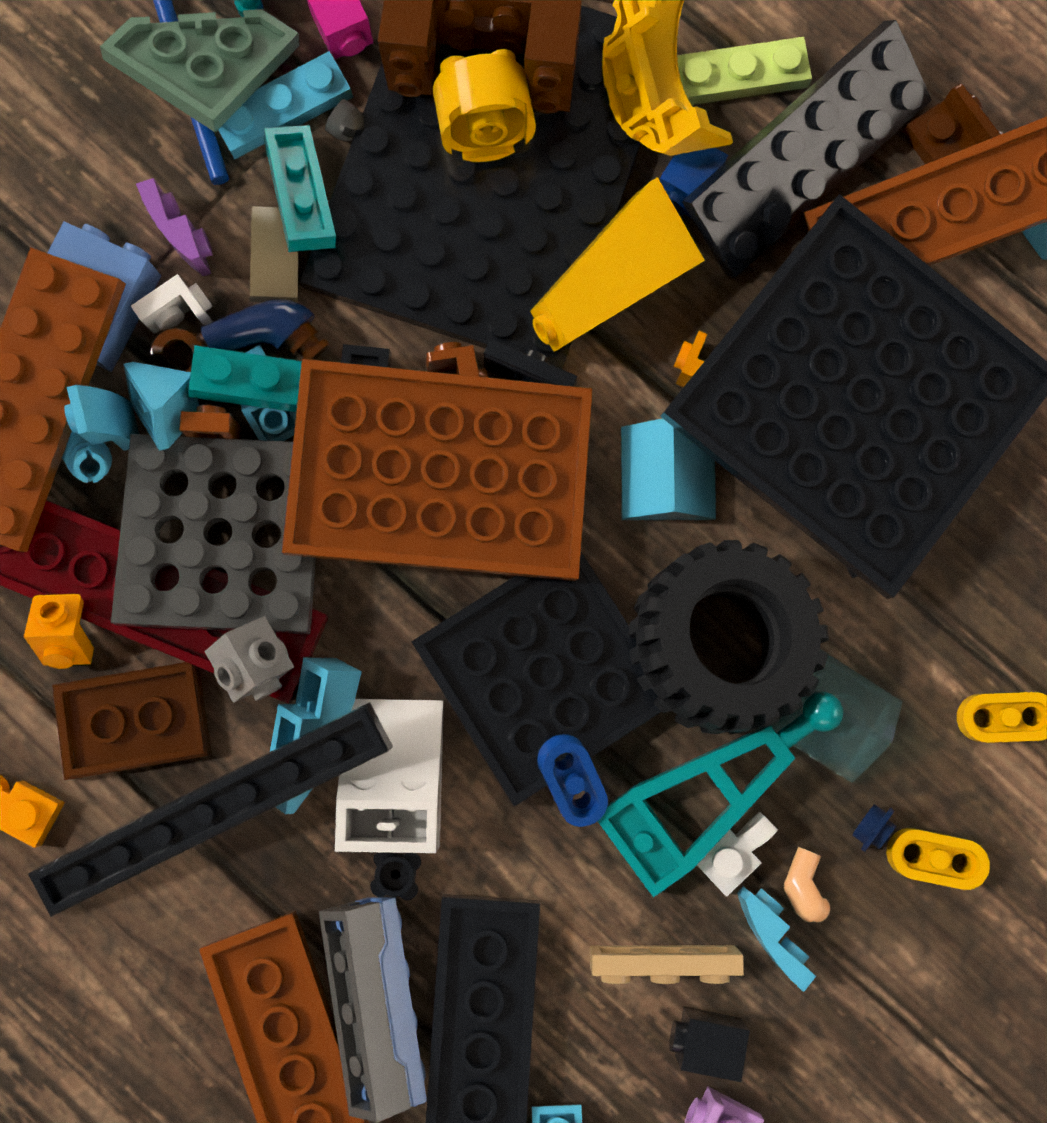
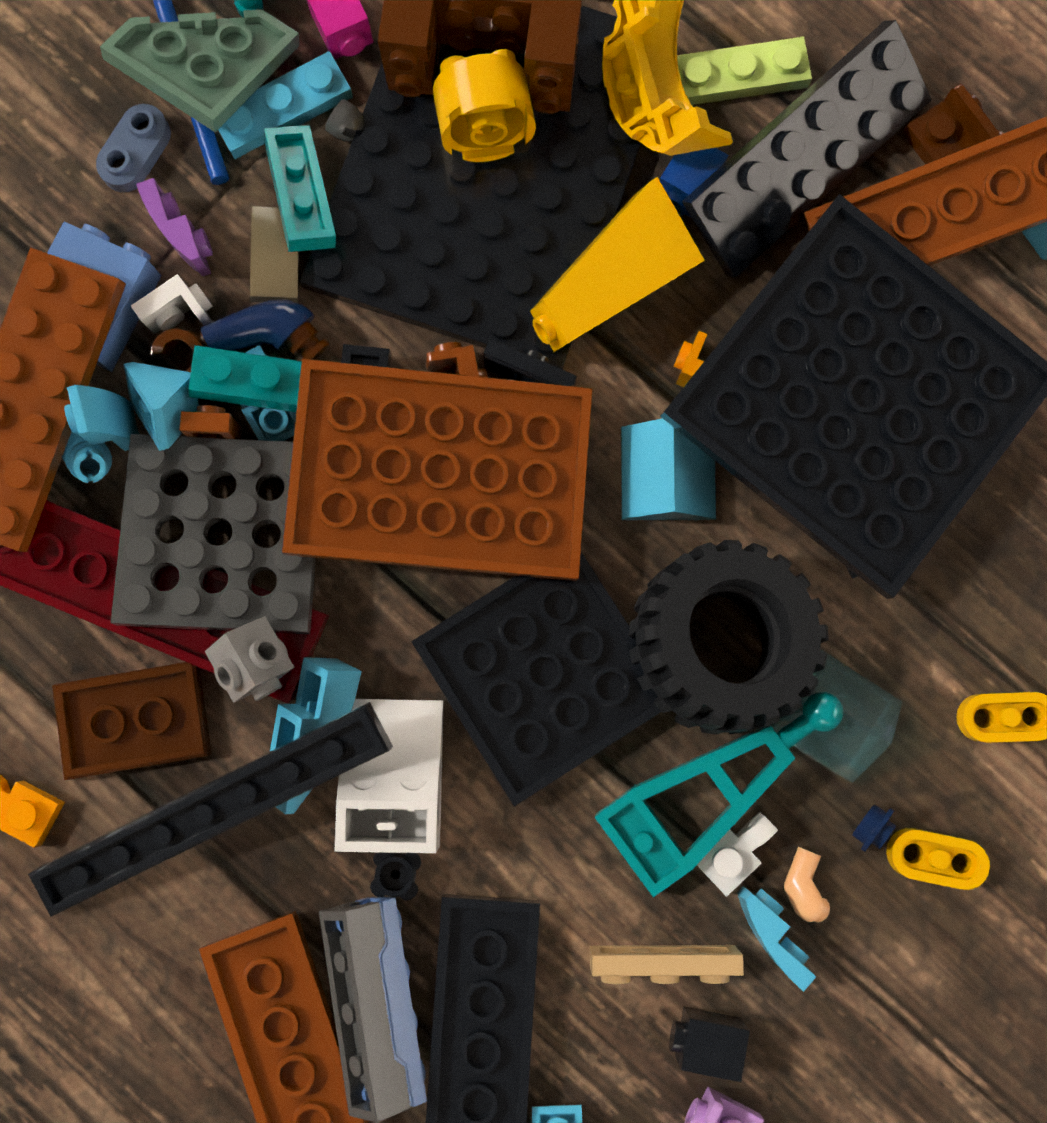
light orange bracket [24,594,94,669] -> none
blue plate [537,734,608,827] -> none
none -> sand blue plate [96,104,171,192]

